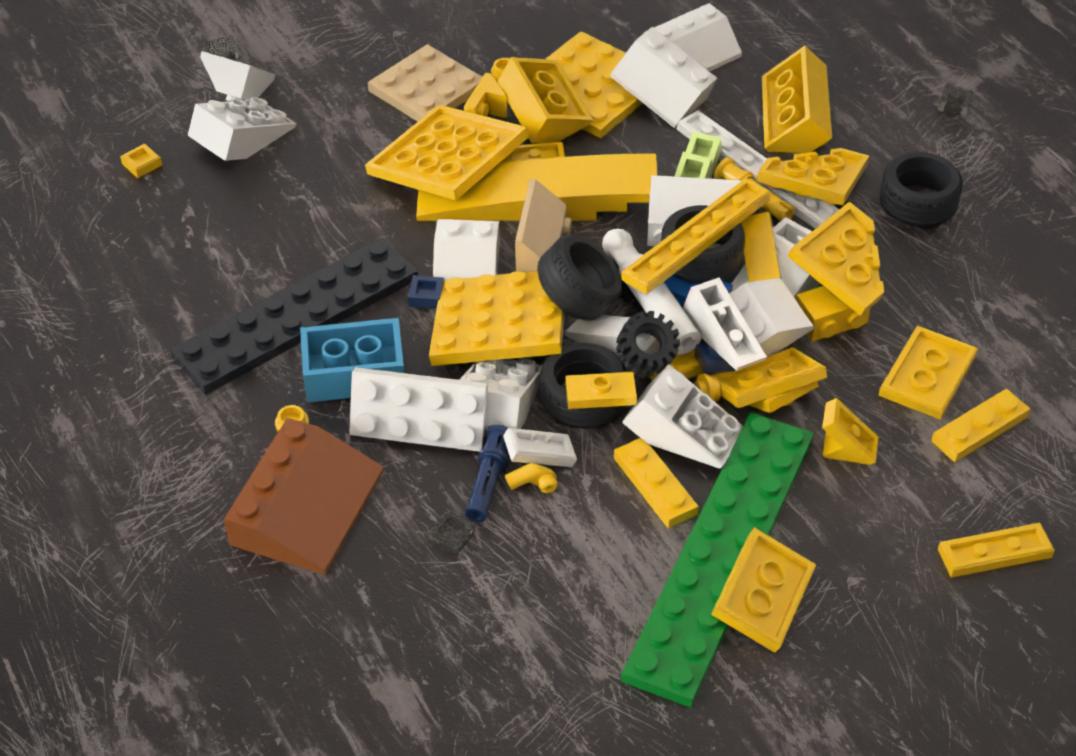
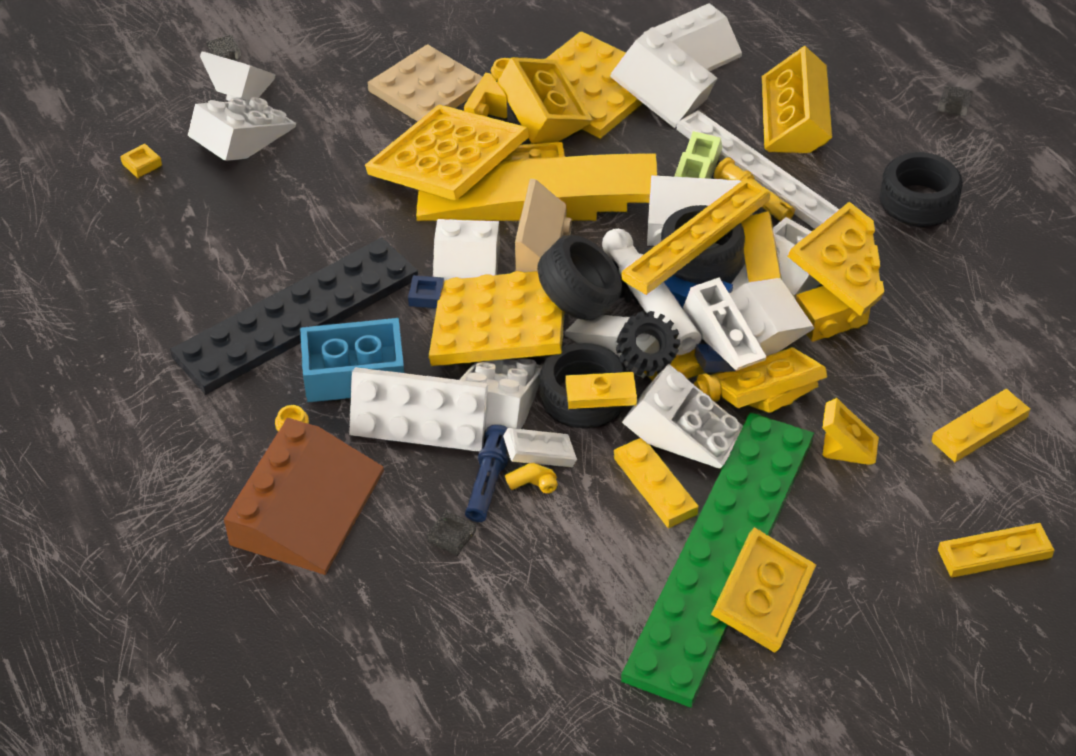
yellow plate [757,148,869,206] -> none
yellow tile [878,326,978,420] -> none

